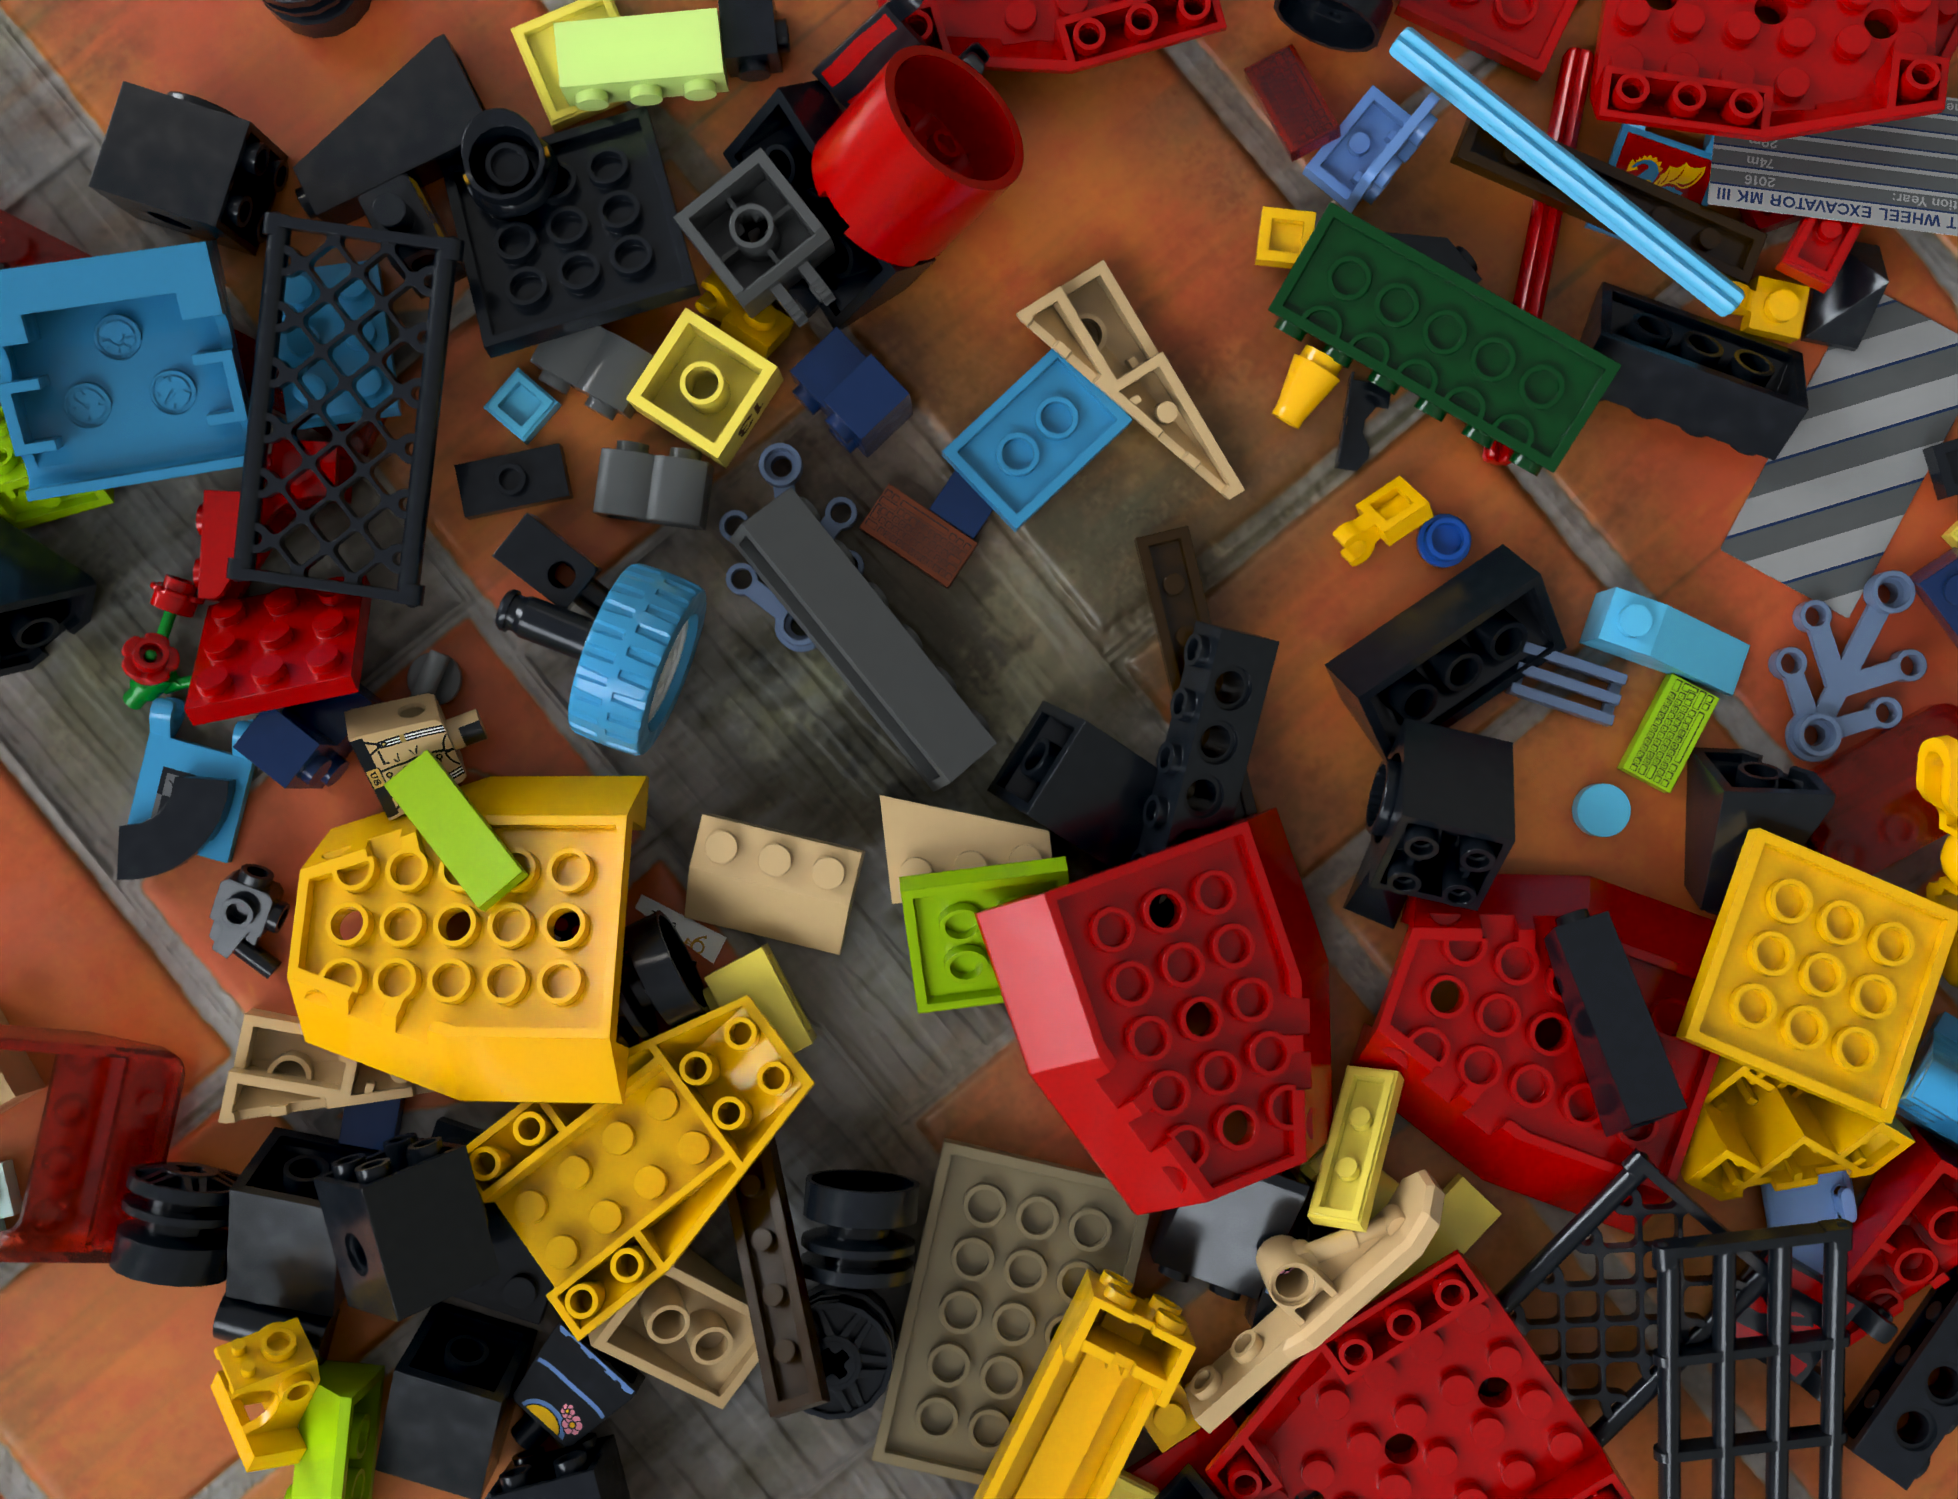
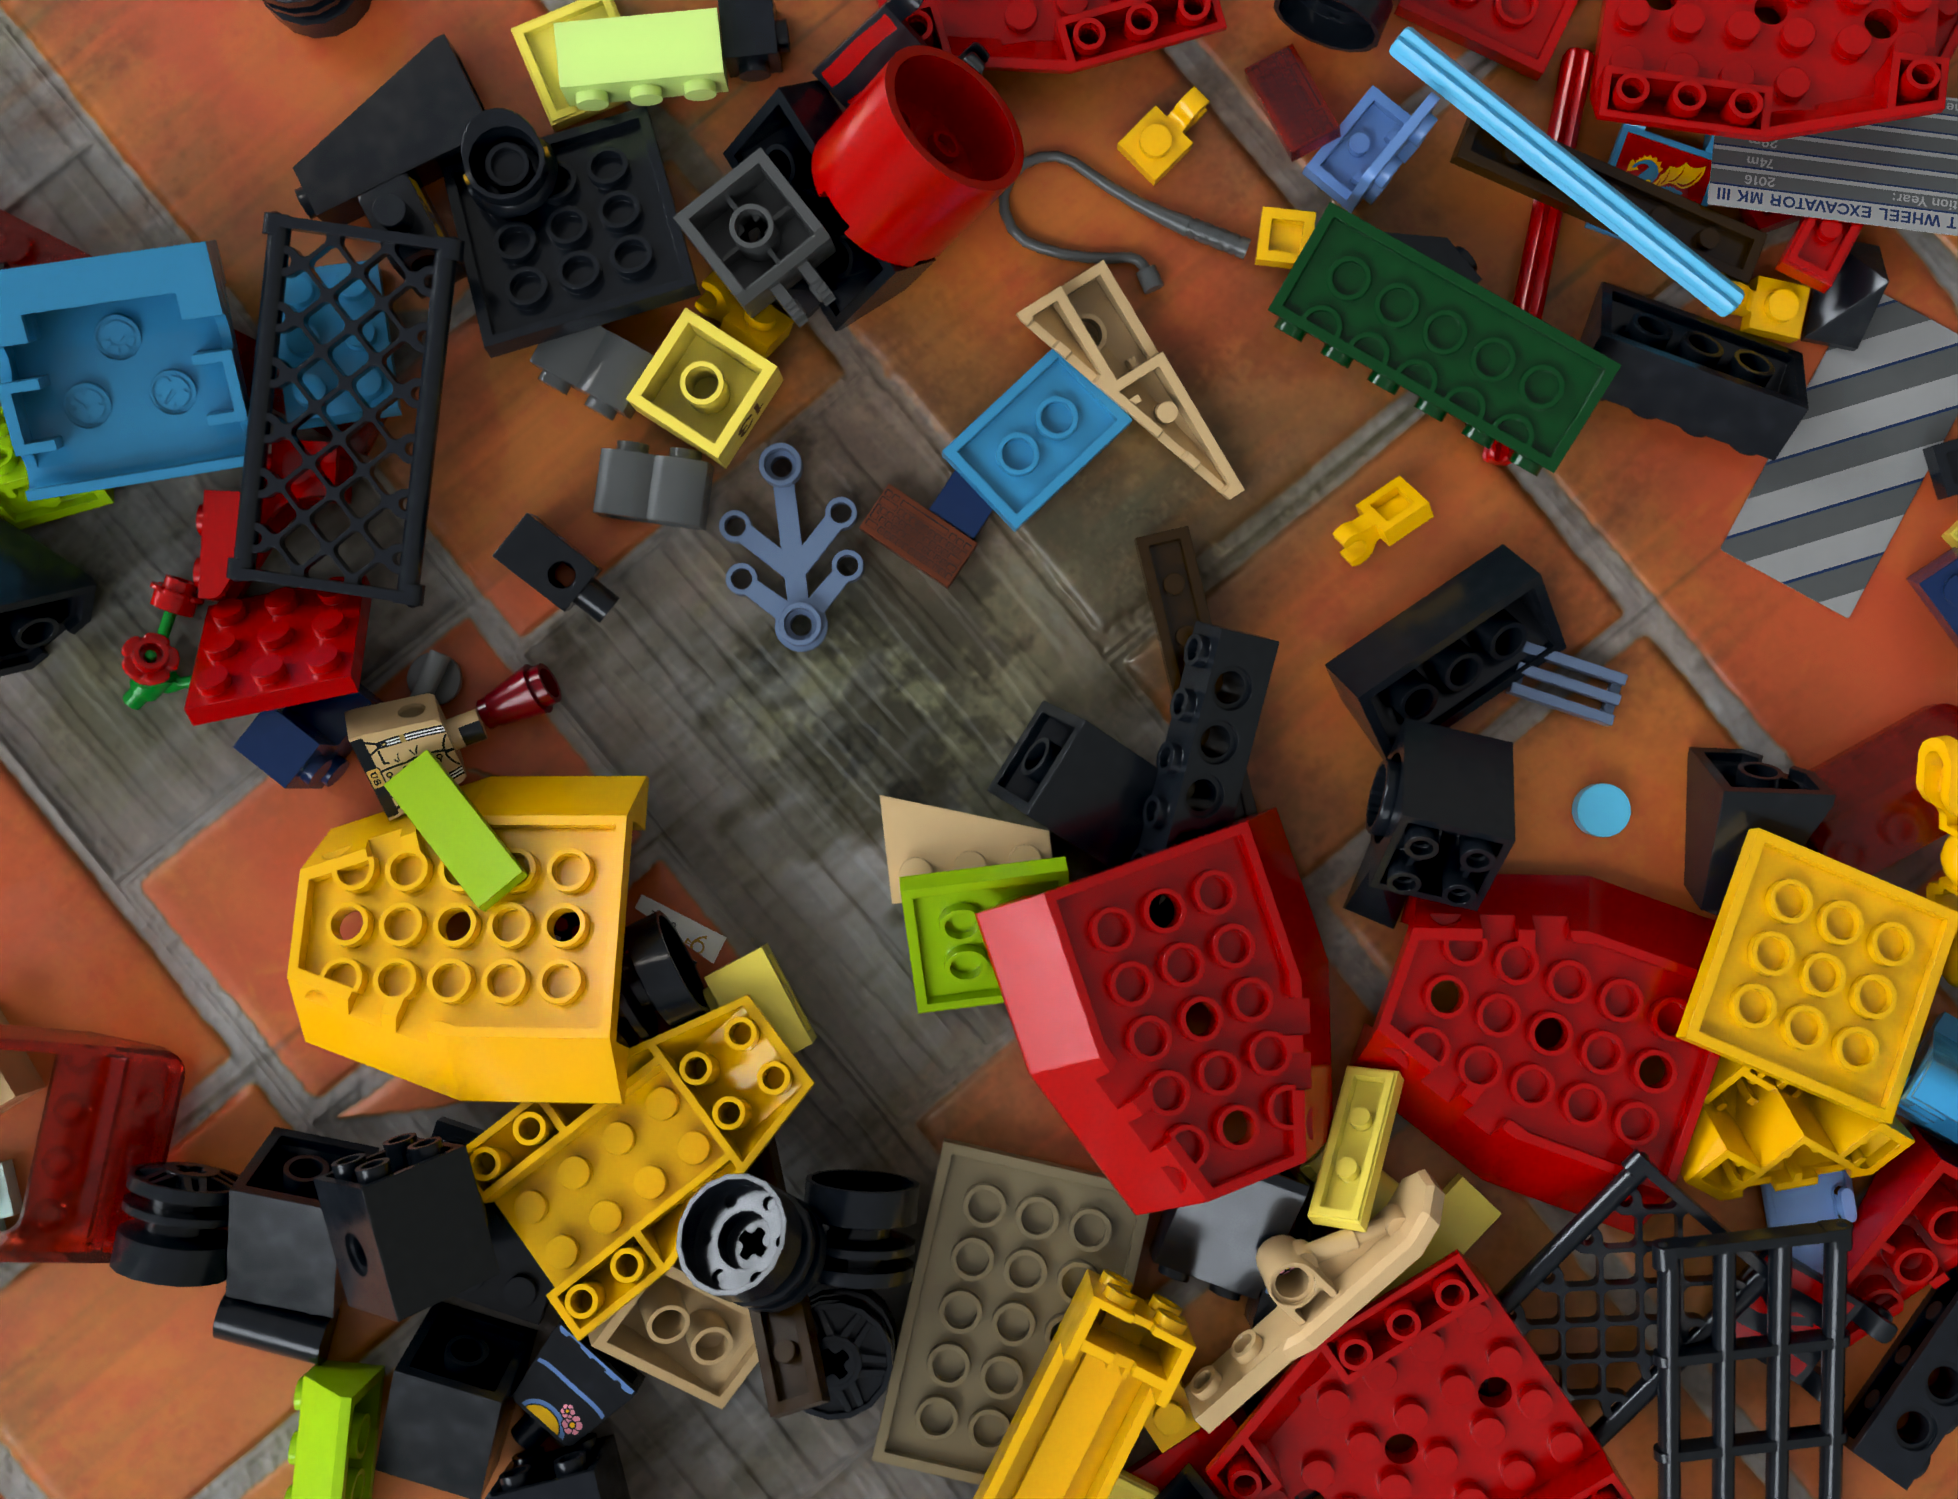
black brick [89,81,289,256] -> none
black tile [117,775,236,880] -> none
dark azure flag [127,697,256,863] -> none
black piece [209,864,290,979] -> none
yellow tile [210,1317,321,1473] -> none
tan wedge [218,1008,436,1124] -> none
dark blue tile [338,1098,406,1150] -> none
black plate [454,443,573,520] -> none
medium azure tile [483,368,562,445] -> none
dark azure wheel [495,563,707,756] -> none
tan slope [684,813,866,955] -> none
dark grey brick [730,487,997,792] -> none
dark blue brick [790,326,913,458] -> none
yellow cone [1271,345,1343,430] -> none
black piece [1334,371,1391,471] -> none
blue plate [1416,514,1471,568] -> none
black slope [1544,908,1687,1137] -> none
medium azure slope [1579,587,1750,696] -> none
lime tile [1617,673,1720,793] -> none
sand blue plant [1768,570,1927,762] -> none
none -> dark red cone [476,663,562,729]
none -> black wheel [676,1173,827,1312]
none -> dark grey piece [999,151,1252,294]
none -> yellow plate [1117,86,1210,186]

